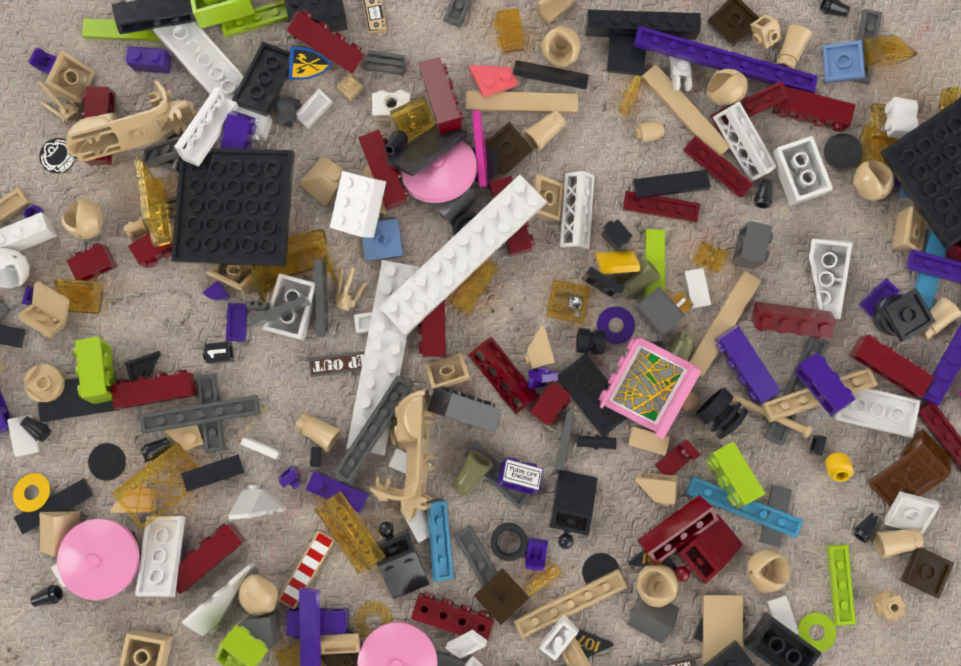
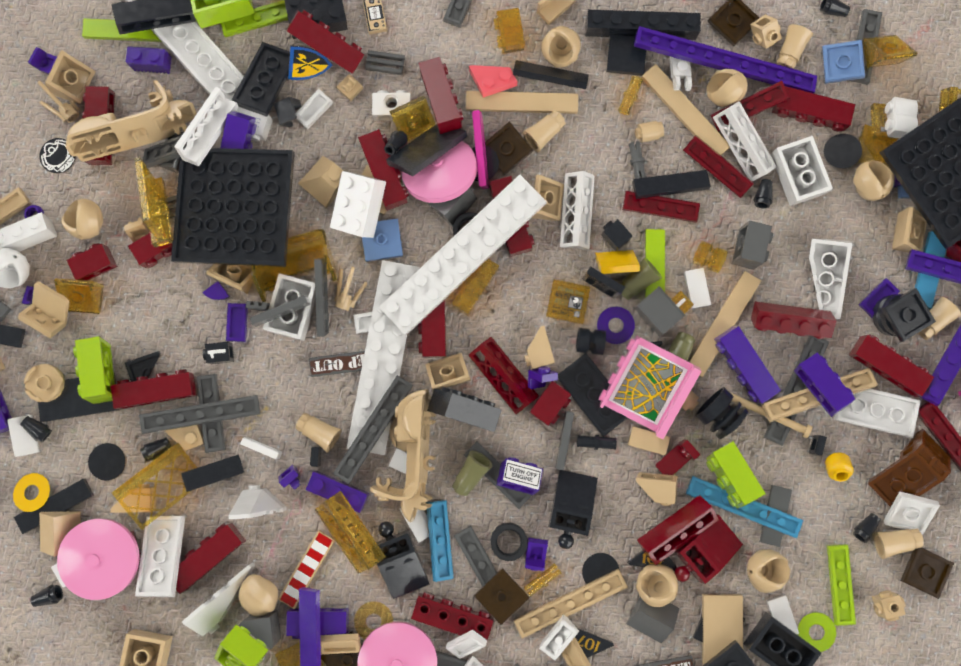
none -> dark grey pin [628,141,646,179]

